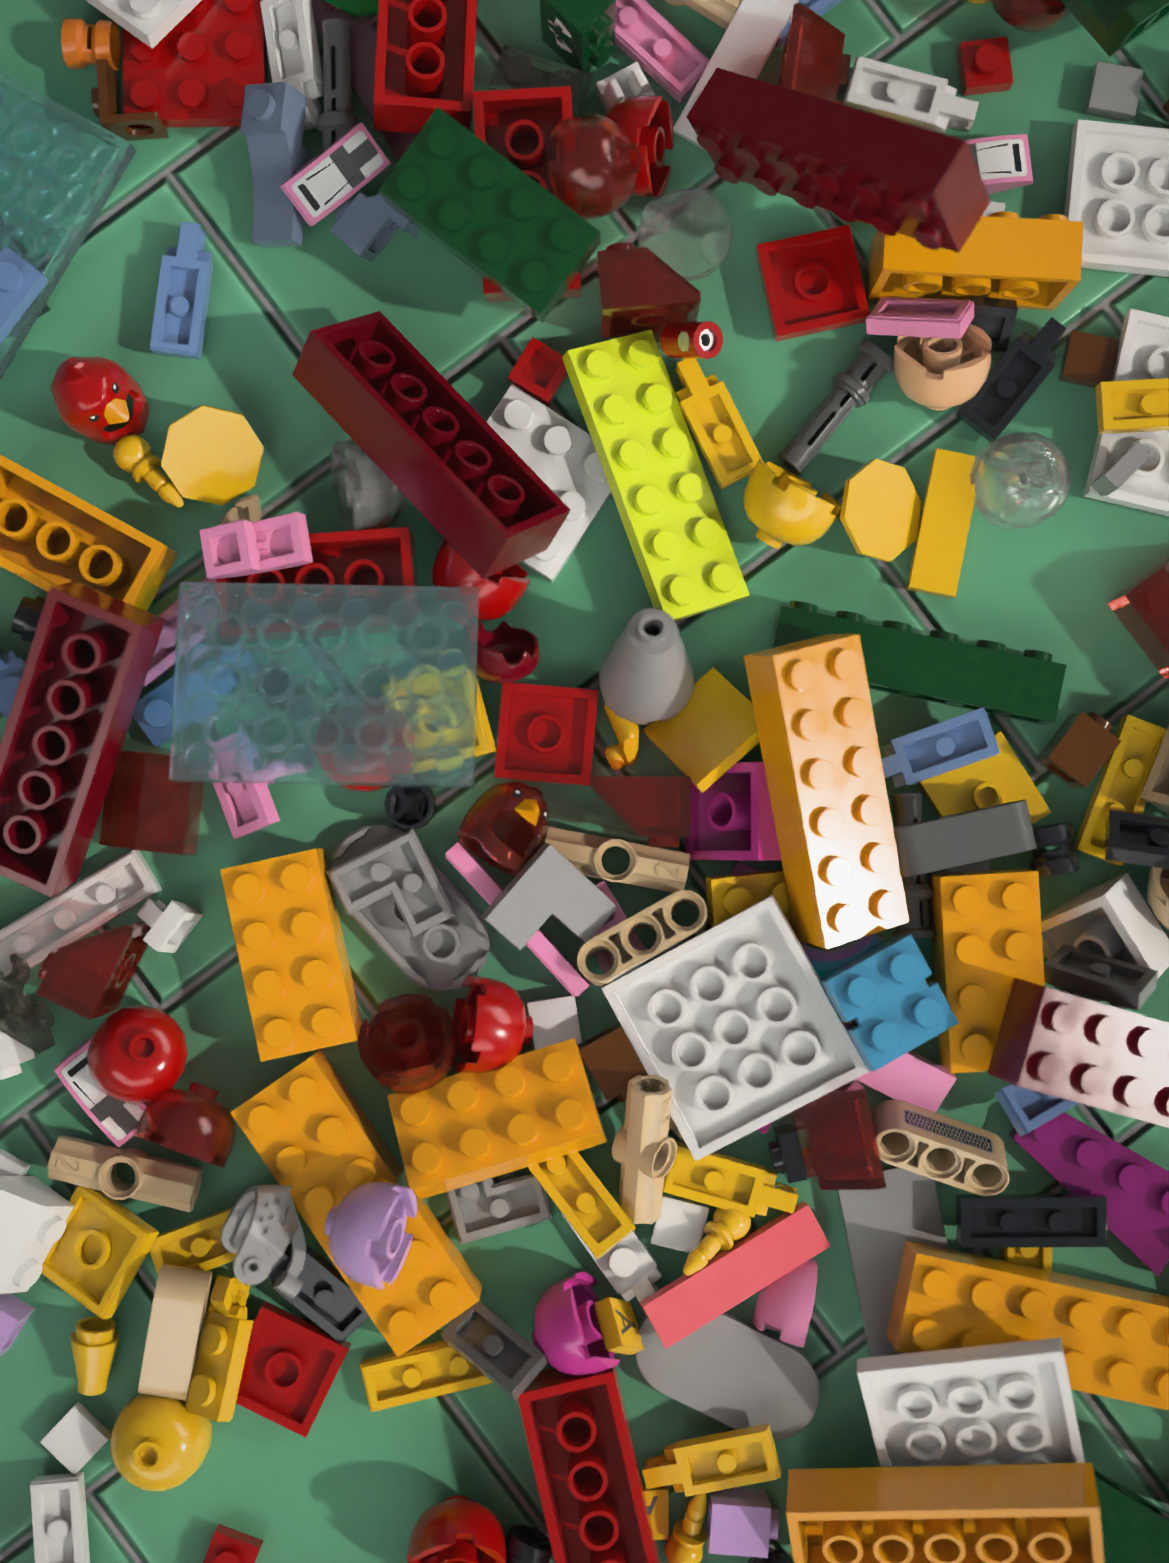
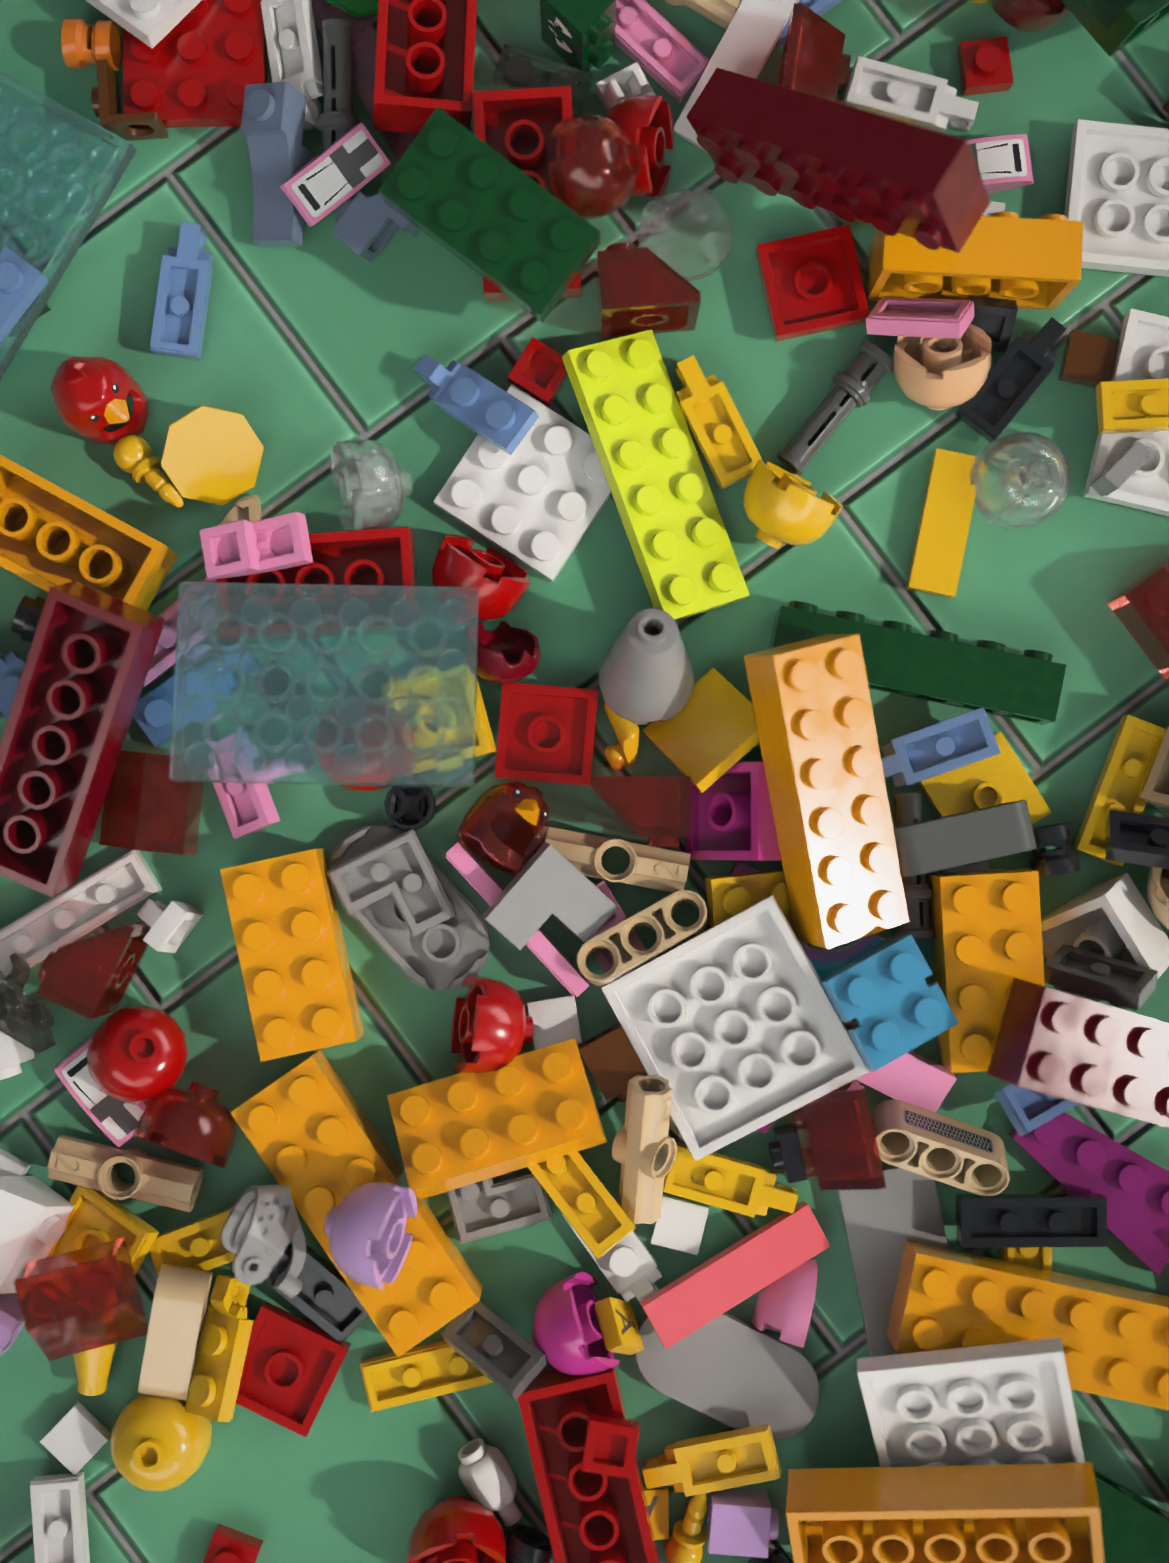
dark red brick [292,311,571,579] -> none
clear red cylinder [357,994,458,1094] -> none
red piece [654,321,723,359] -> none
yellow bar [683,1208,751,1276] -> none
yellow piece [840,459,922,562] -> none
reddish brown brick [1036,711,1121,789] -> none
light grey tile [1084,61,1144,122] -> none
none -> clear red slope [14,1237,148,1361]
none -> medium blue hinge [413,354,539,455]
none -> white plant [458,1438,522,1526]
none -> red plate [581,1414,640,1479]

